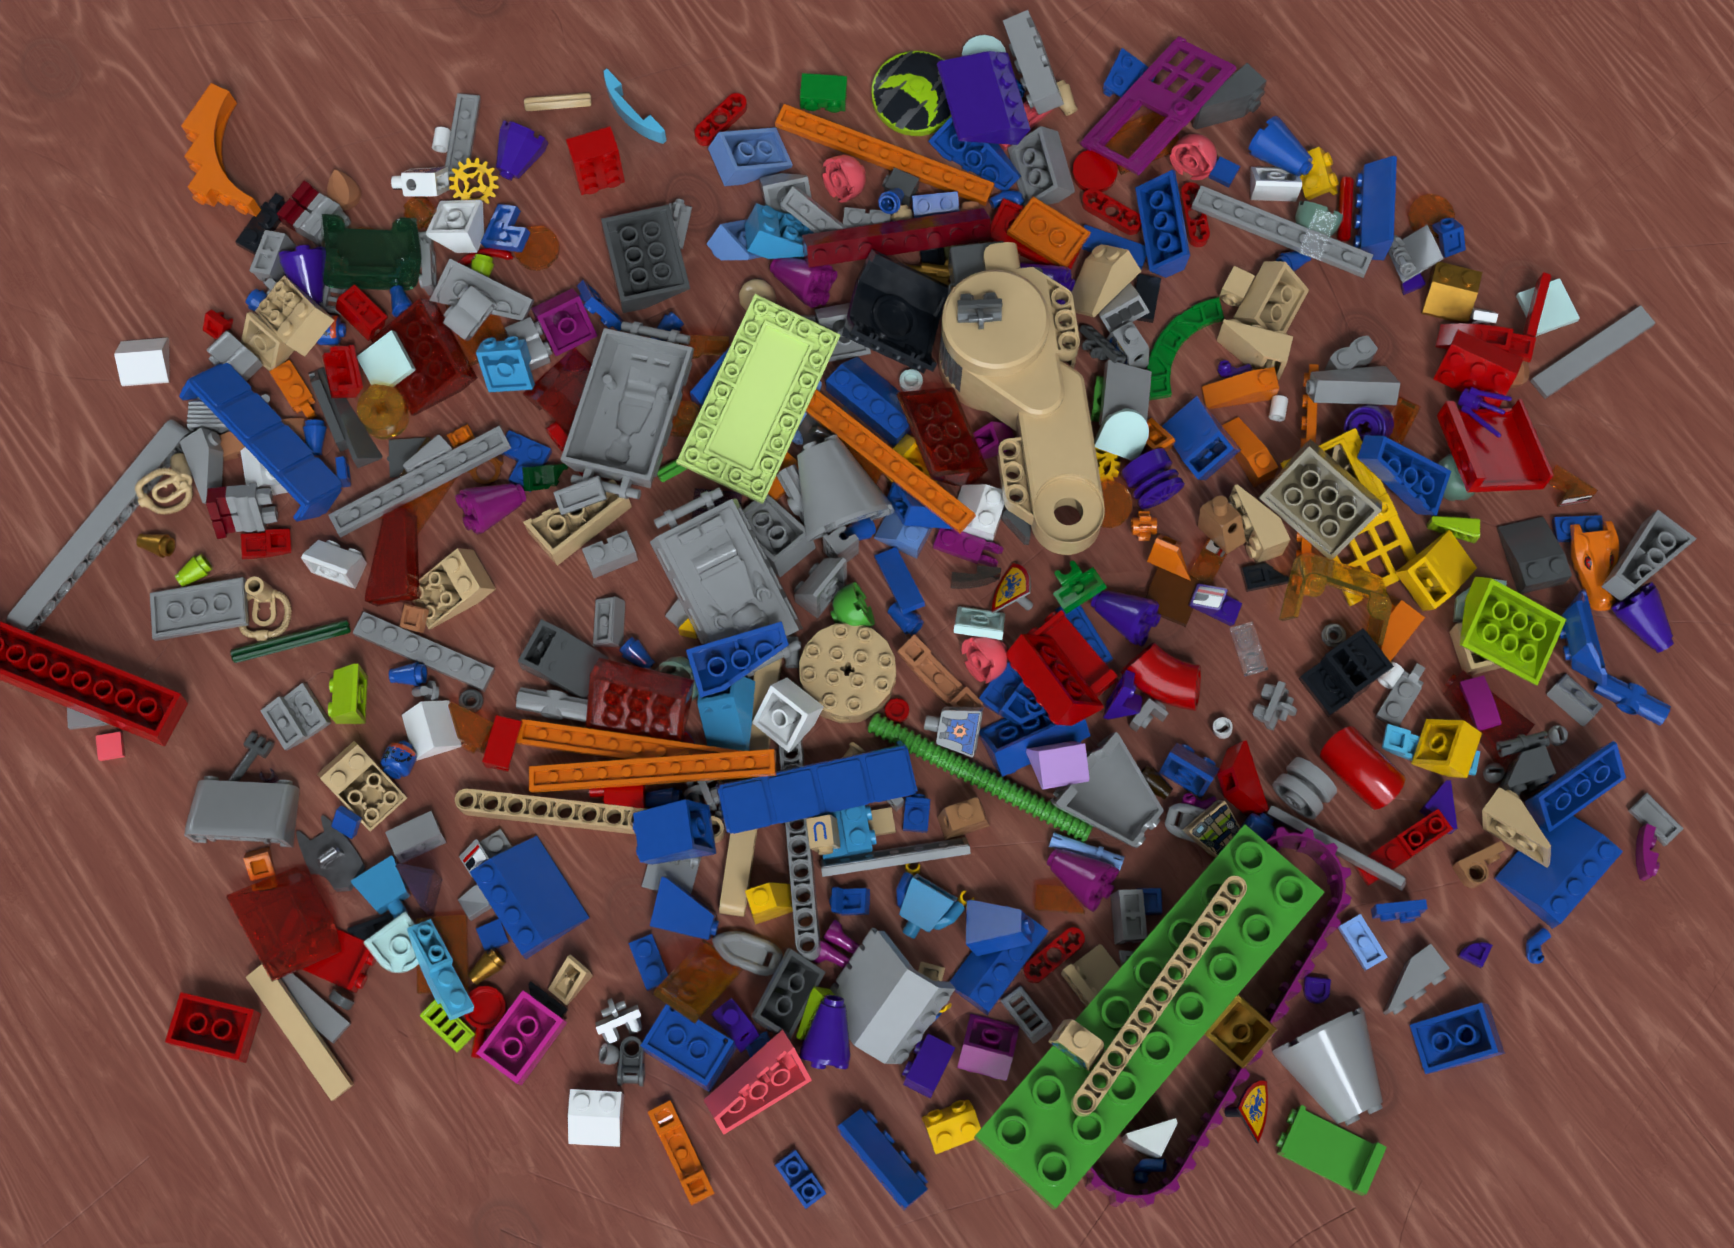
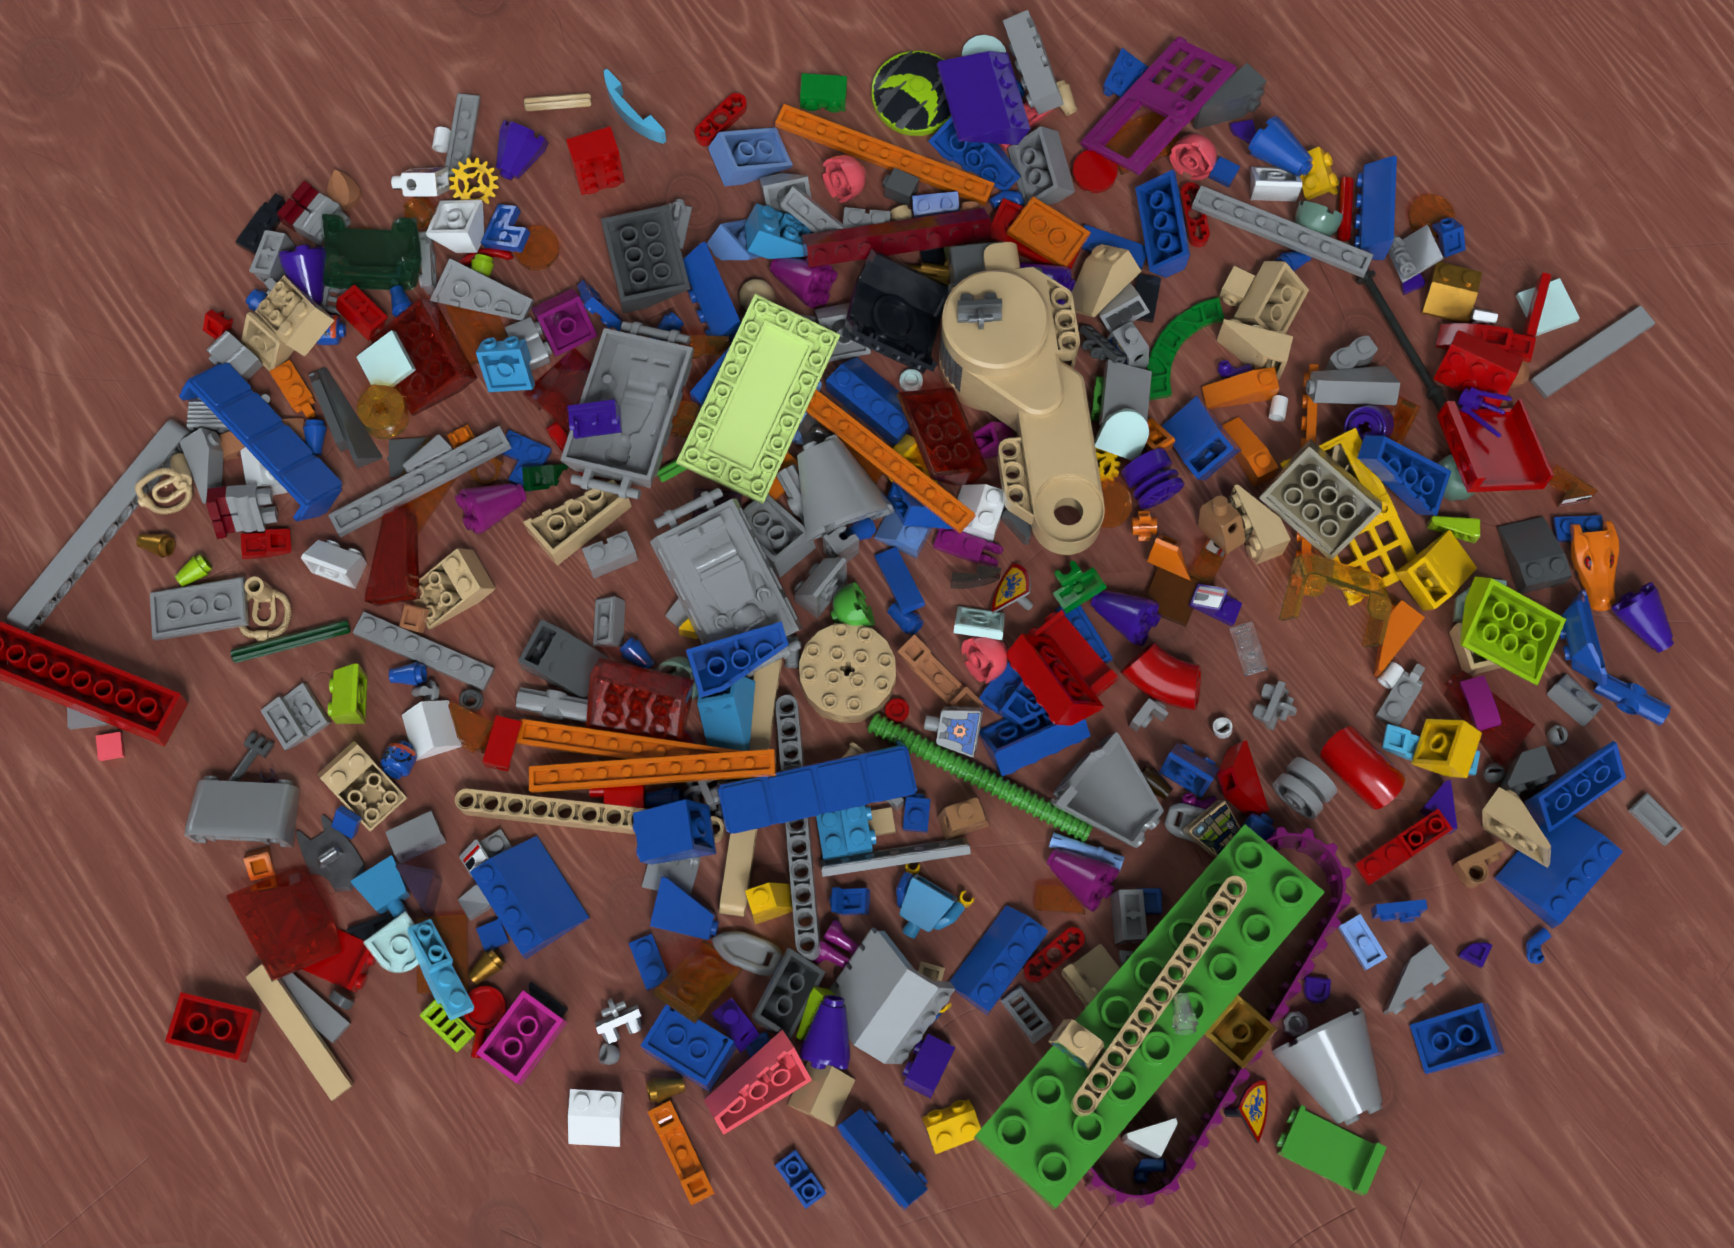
white slope [114,338,170,386] -> none
orange arch [181,83,261,217] -> none
red hinge [322,345,363,398] -> none
blue tile [335,456,351,488] -> none
light grey brick [443,285,497,341] -> none
tan slope [548,955,593,1005] -> none
light grey tile [553,476,608,515] -> none
dark grey piece [617,1036,645,1087] -> none
white slope [752,678,824,752] -> none
tan brick [806,815,841,855] -> none
blue cone [878,188,904,214] -> none
magenta slope [957,1014,1020,1081] -> none
blue slope [966,900,1035,956] -> none
lavender slope [1026,741,1090,790] -> none
red beam [1081,189,1142,235] -> none
dark purple slope [1103,670,1142,720] -> none
black tile [1241,563,1291,592] -> none
light grey tile [1267,806,1406,891] -> none
clear slope [1299,208,1339,261] -> none
black bracket [1299,628,1394,717] -> none
light grey plate [1321,623,1346,648] -> none
dark grey pin [1496,731,1550,757] -> none
light grey wedge [1601,510,1697,601] -> none
magenta slope [1635,824,1660,881] -> none
none -> dark purple hinge [567,399,622,439]
none -> pearl gold cone [646,1077,685,1103]
none -> blue slope [683,242,741,350]
none -> tan slope [787,1061,855,1127]
none -> clear cone [1172,993,1198,1035]
none -> dark purple tile [1229,120,1256,143]
none -> light grey tile [1282,1012,1309,1037]
none -> pearl dark grey bar [1356,270,1448,412]

